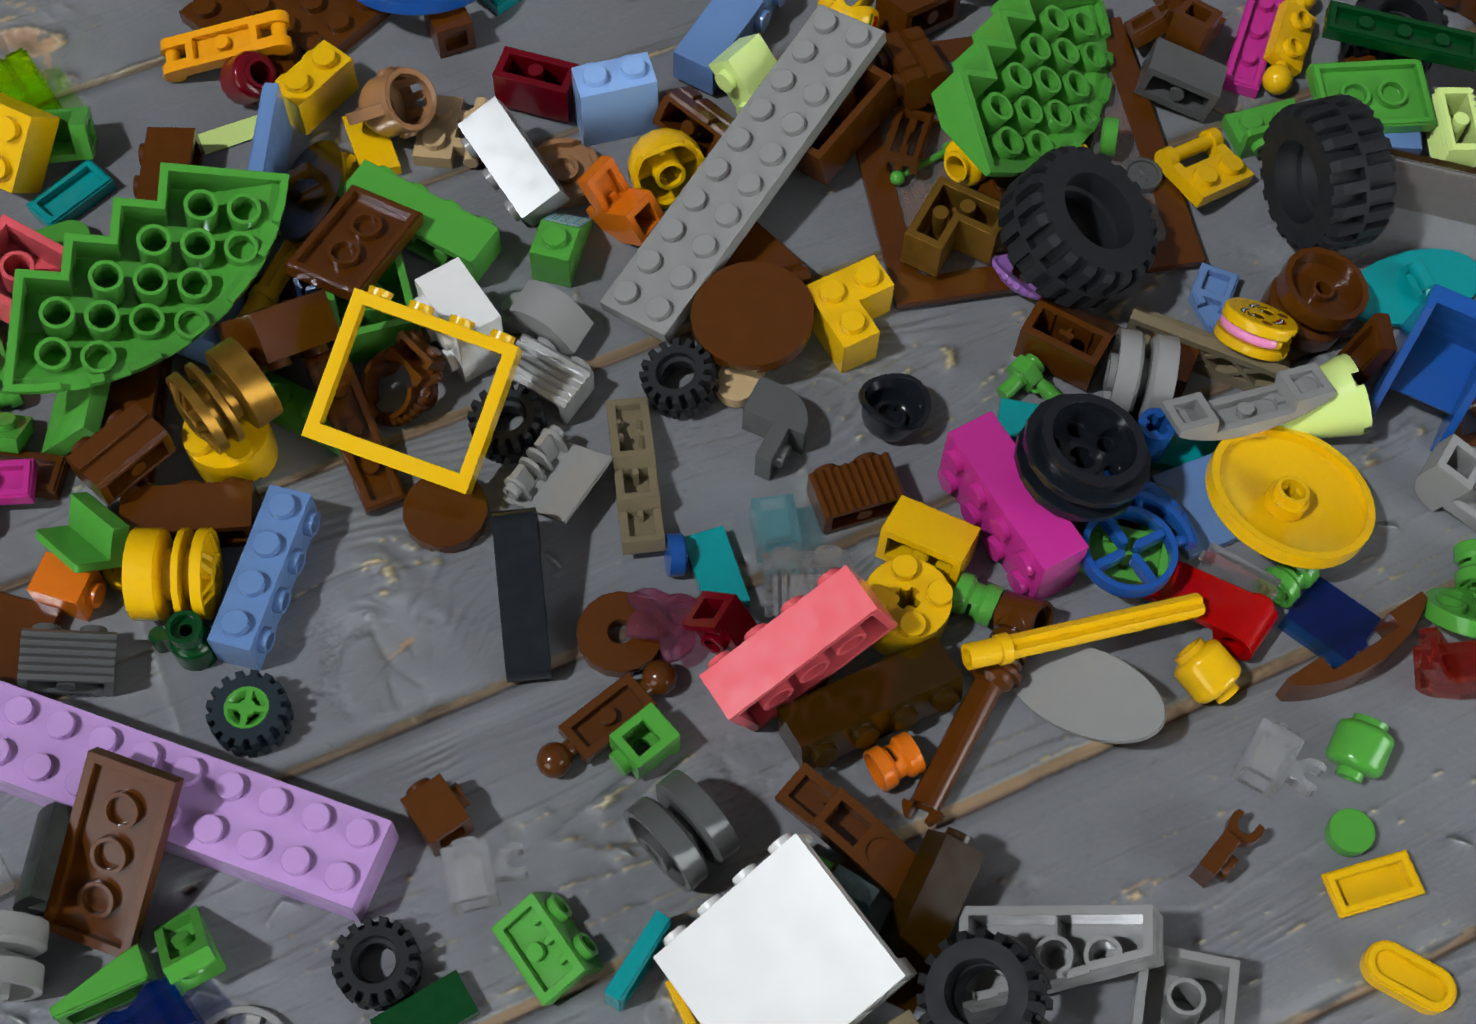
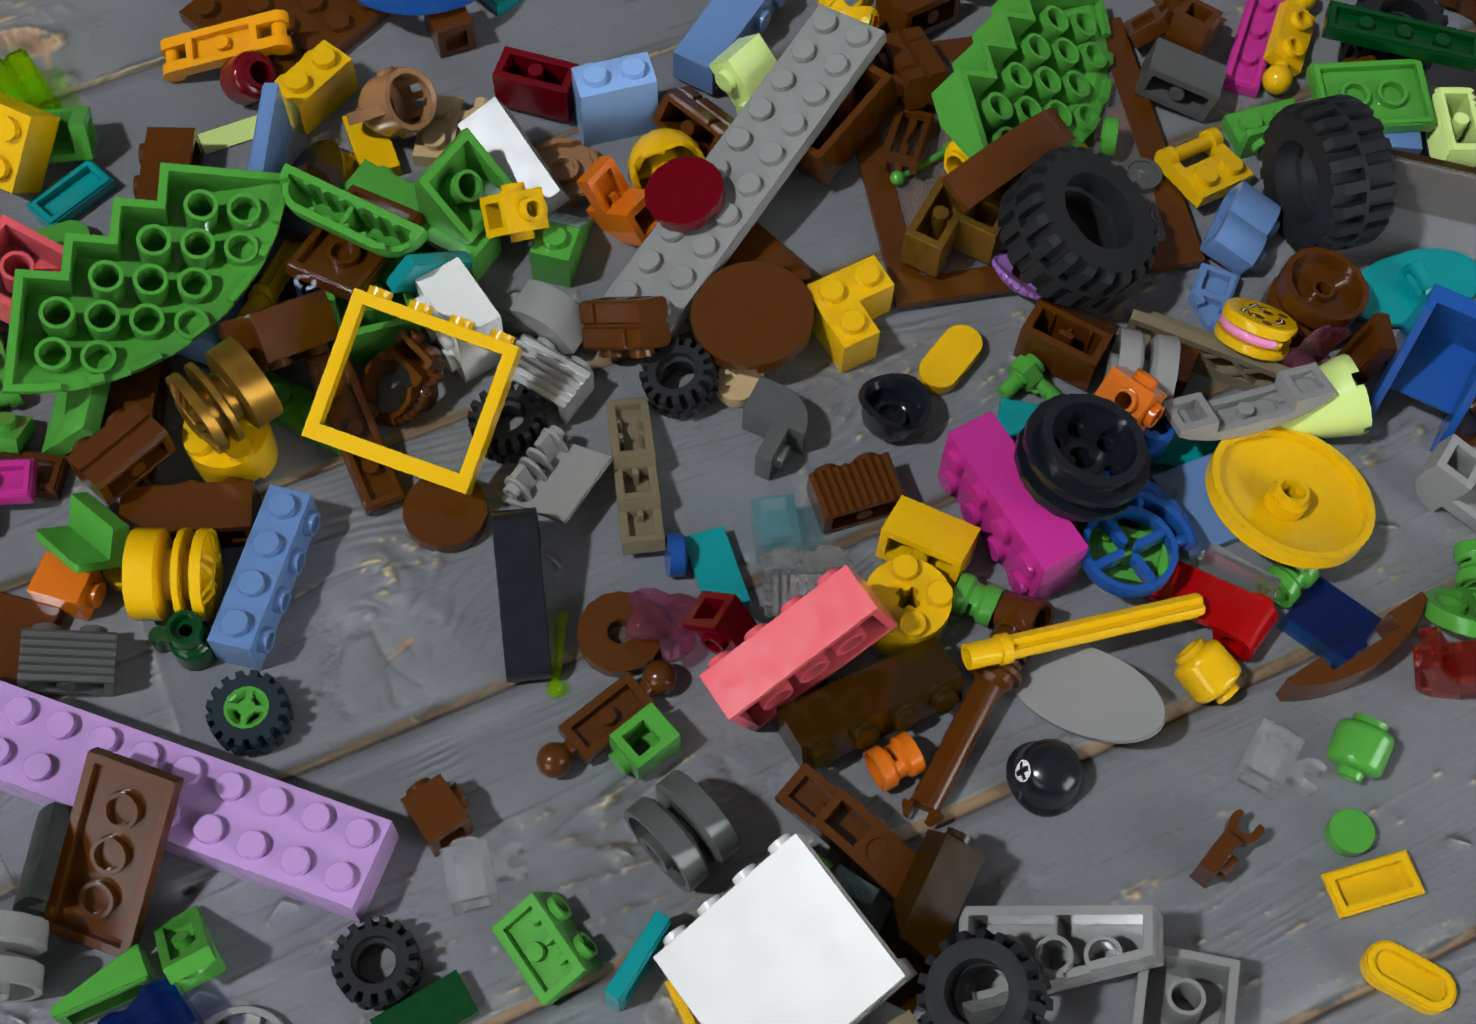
none -> bright green brick [279,163,428,258]
none -> teal tile [386,251,473,293]
none -> bright green slope [414,128,512,245]
none -> yellow brick [479,181,549,243]
none -> clear neon green hinge [546,610,569,698]
none -> reddish brown brick [579,296,671,358]
none -> dark red tile [644,156,726,232]
none -> yellow tile [918,325,983,395]
none -> reddish brown slope [941,107,1076,213]
none -> black helmet [1006,738,1084,817]
none -> orange brick [1094,366,1167,431]
none -> medium blue brick [1200,180,1281,275]
none -> clear pink plate [1280,324,1352,368]

